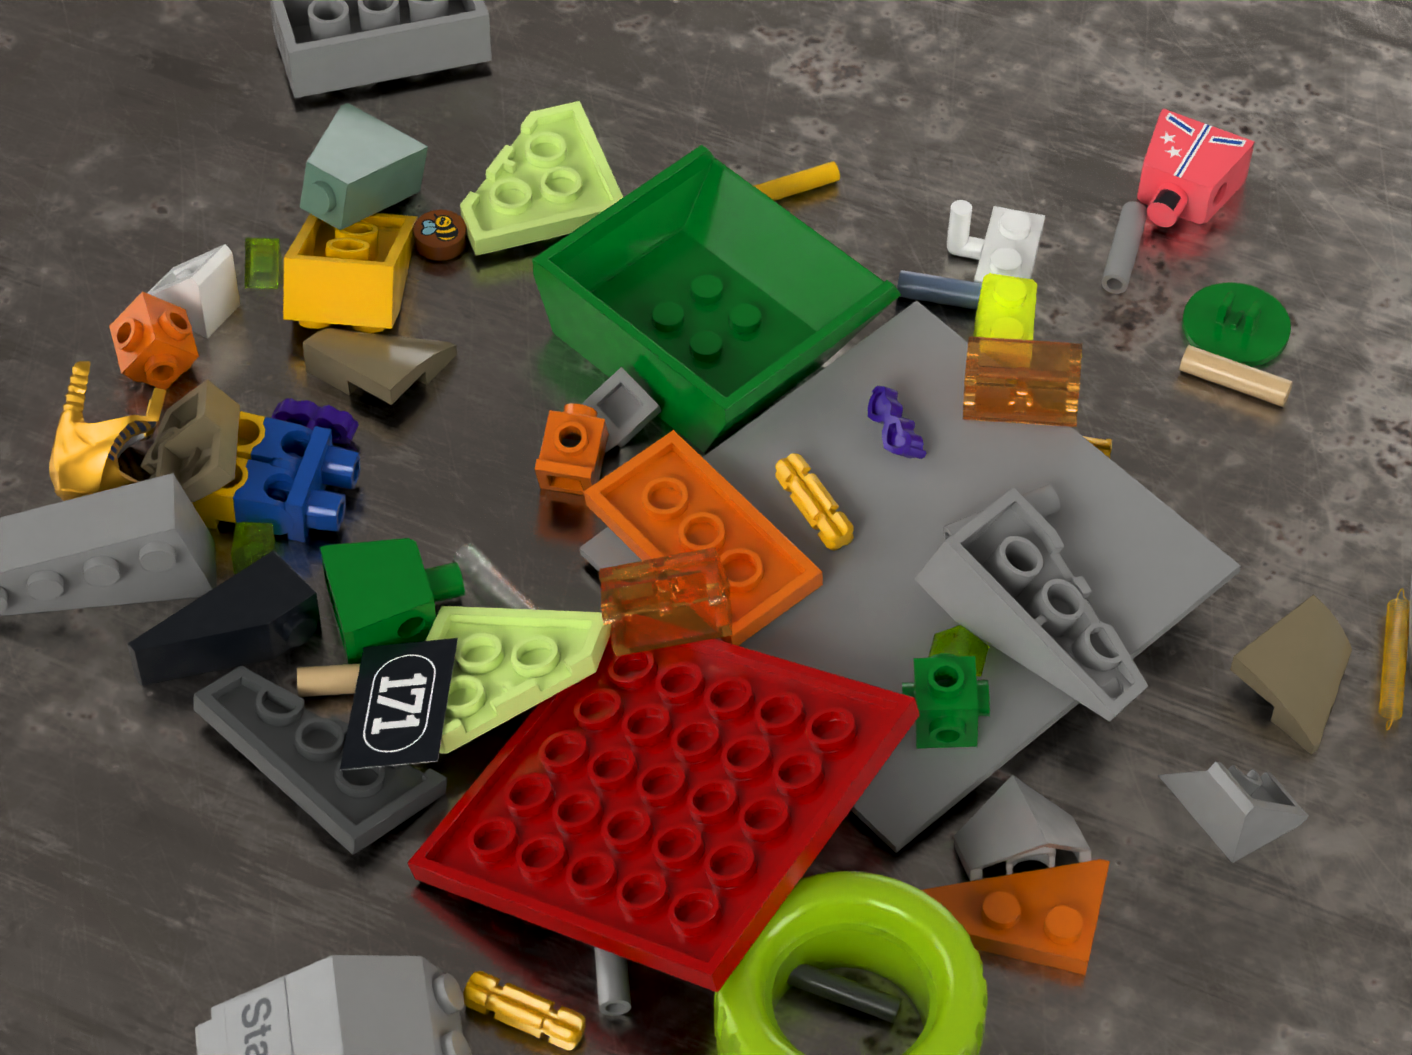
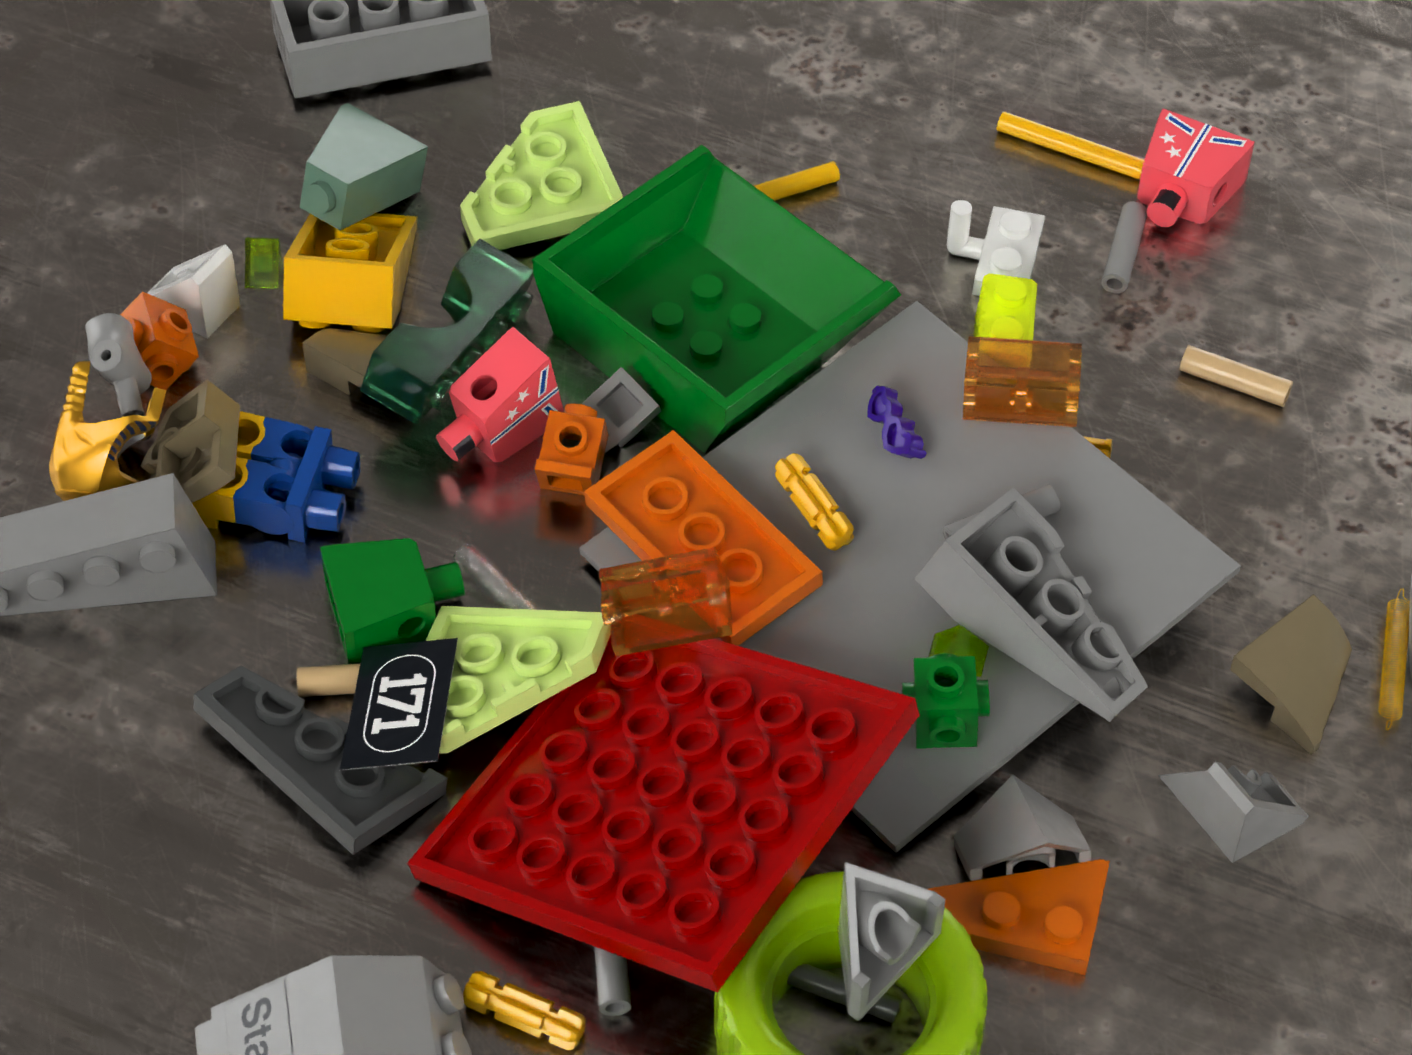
black slope [128,550,322,686] -> none
clear neon green piece [231,522,276,574] -> none
dark purple piece [271,398,359,444] -> none
dark orange tile [413,210,467,261] -> none
sand blue piece [897,270,982,310] -> none
green piece [1182,282,1291,367] -> none
none -> light grey piece [85,313,152,417]
none -> clear green arch [360,239,533,425]
none -> coral torso [436,327,564,462]
none -> light grey slope [838,862,946,1022]
none -> yellow bar [997,111,1144,180]

